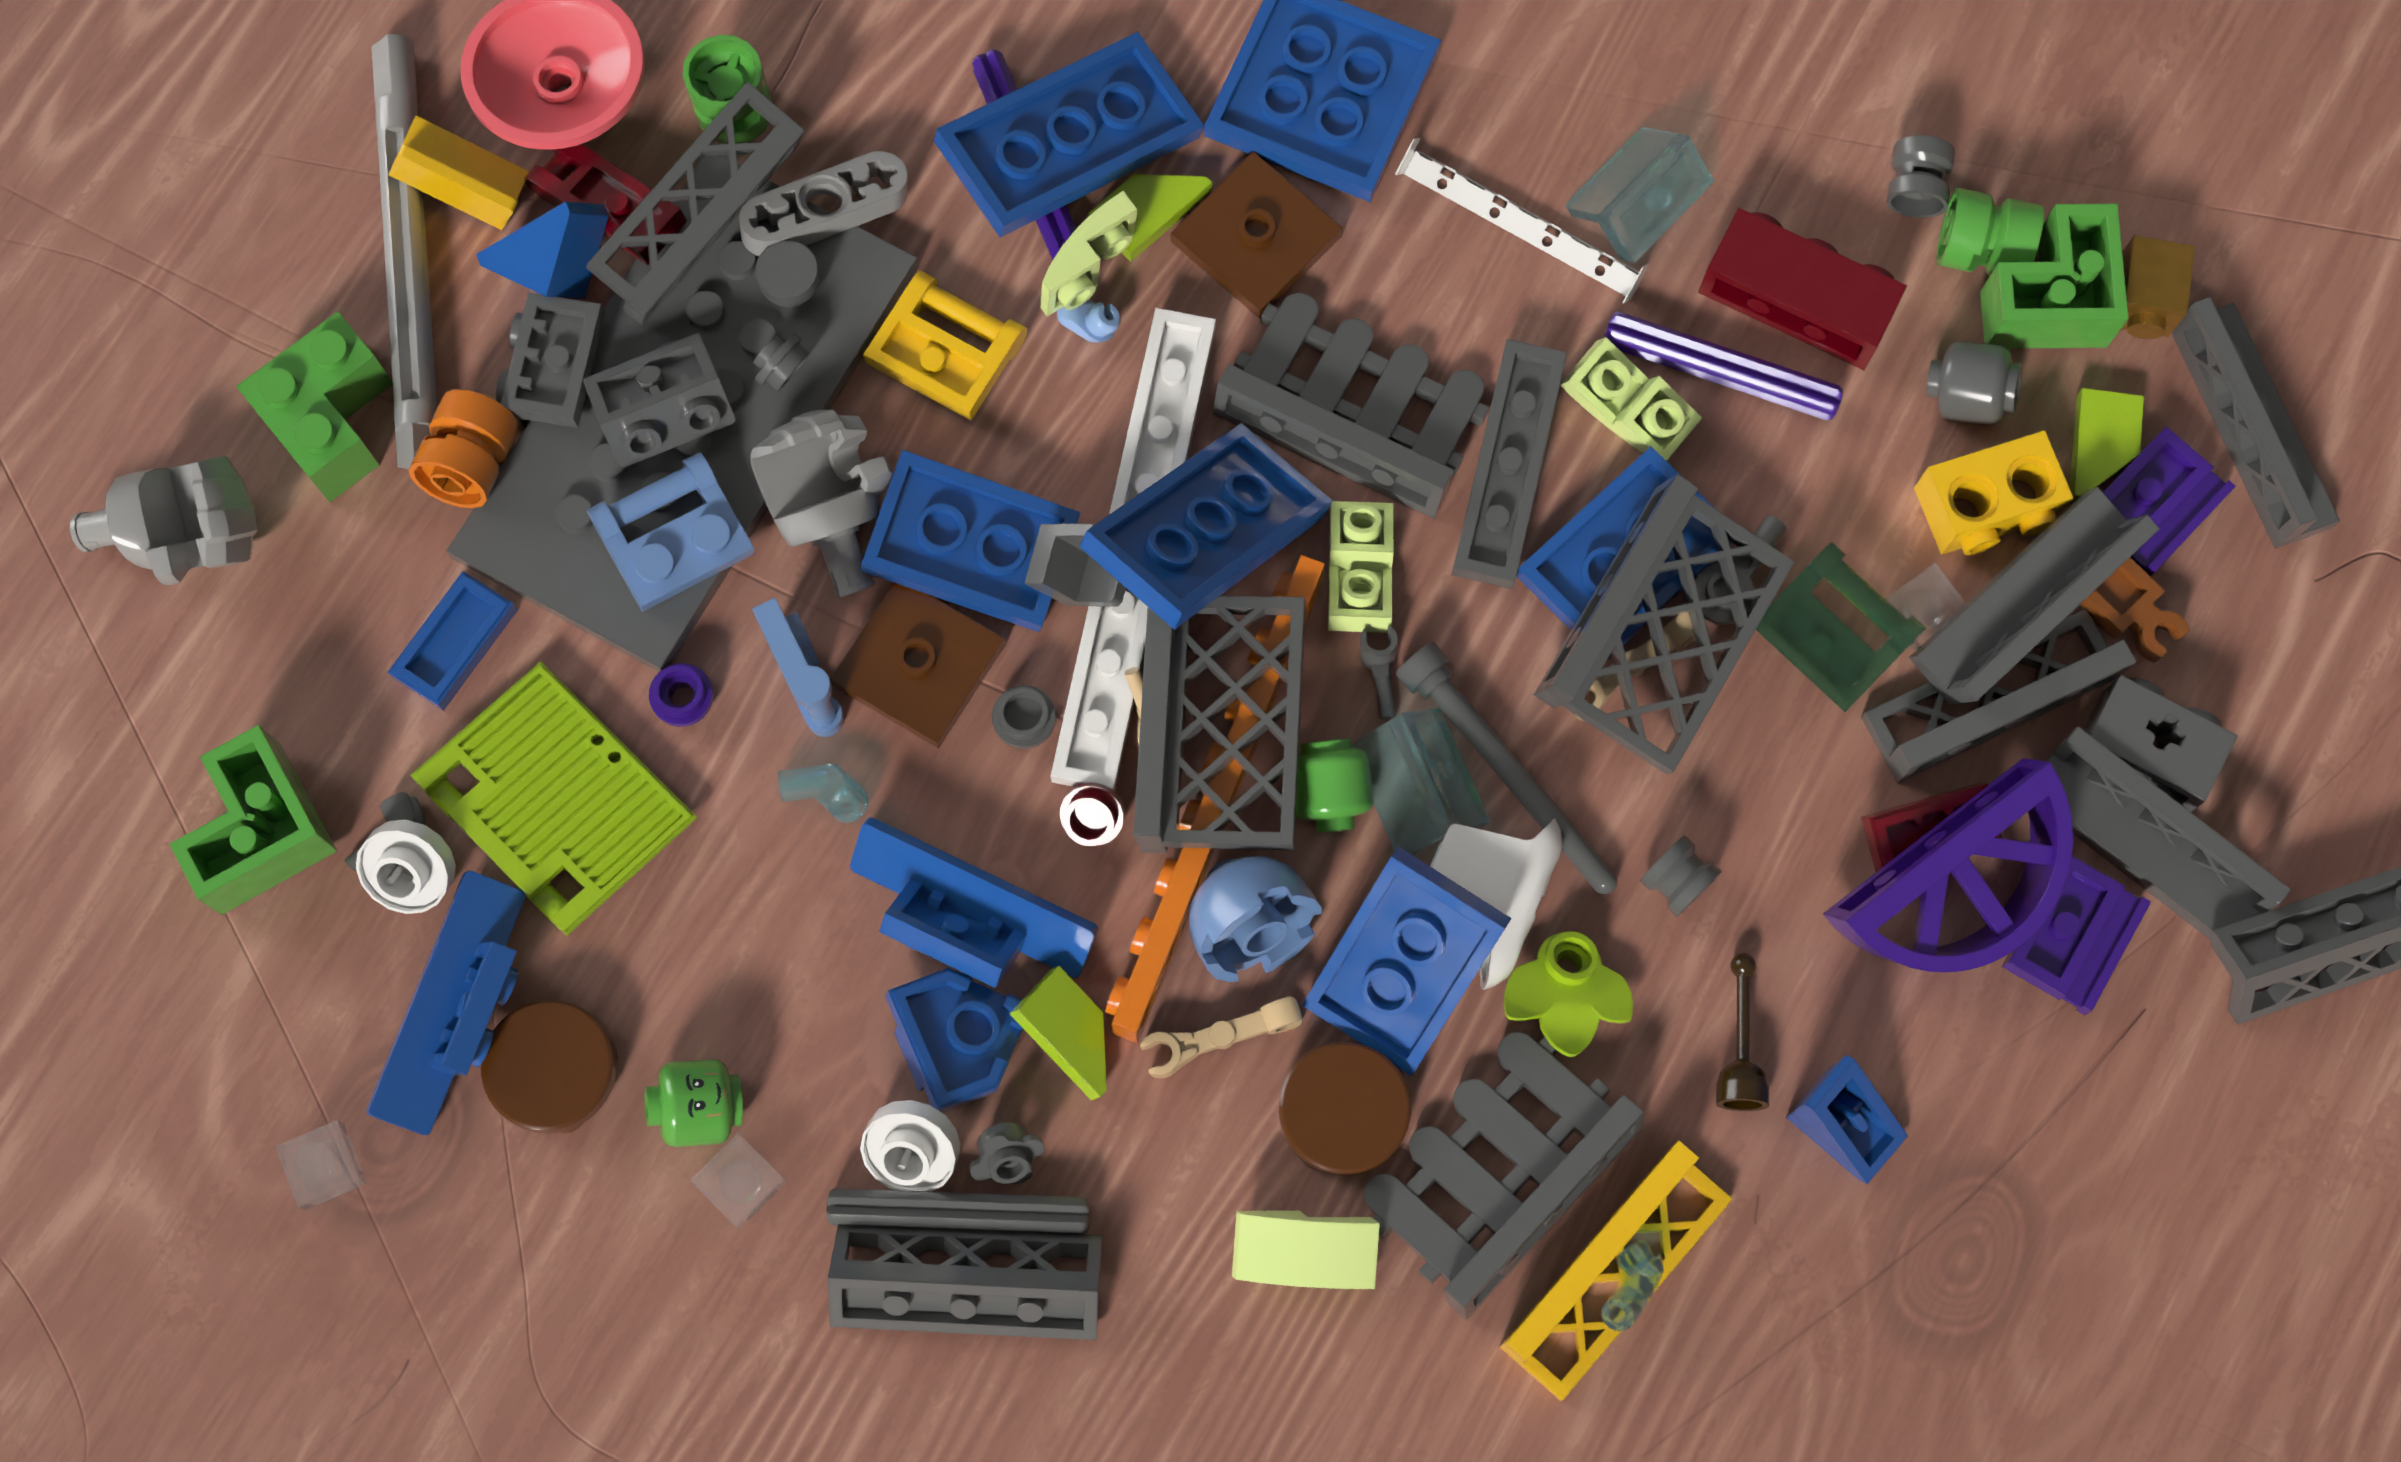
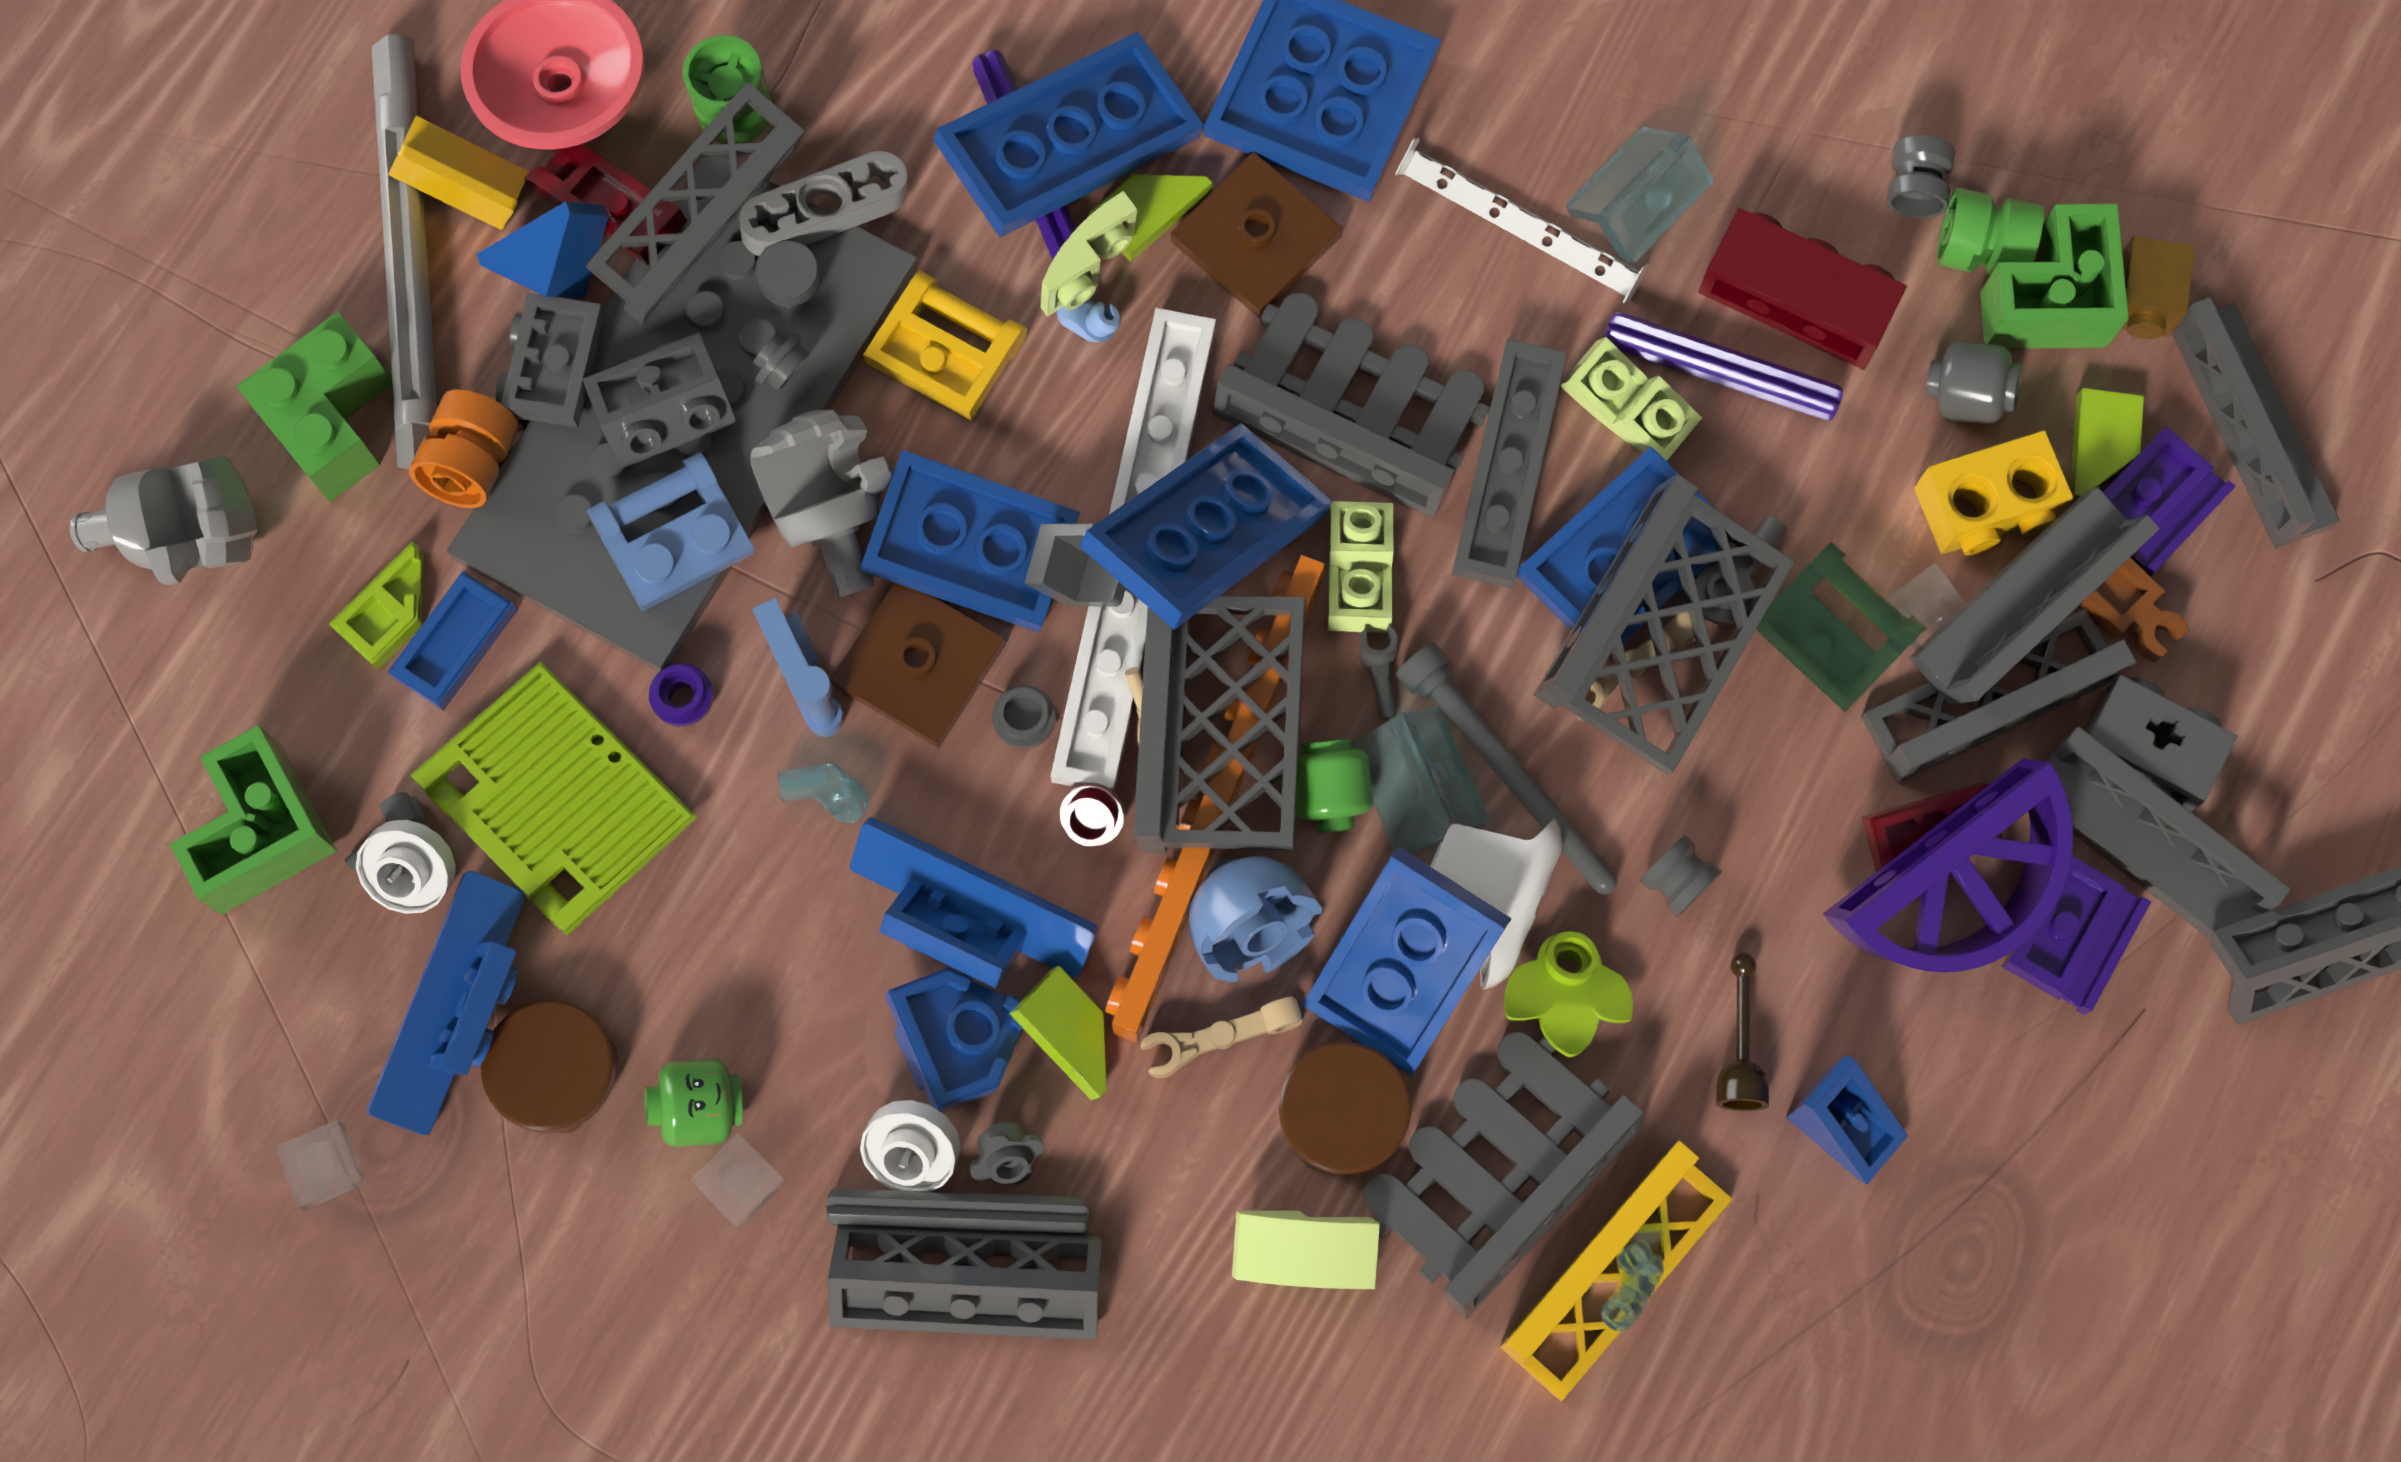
none -> lime tile [329,542,424,670]

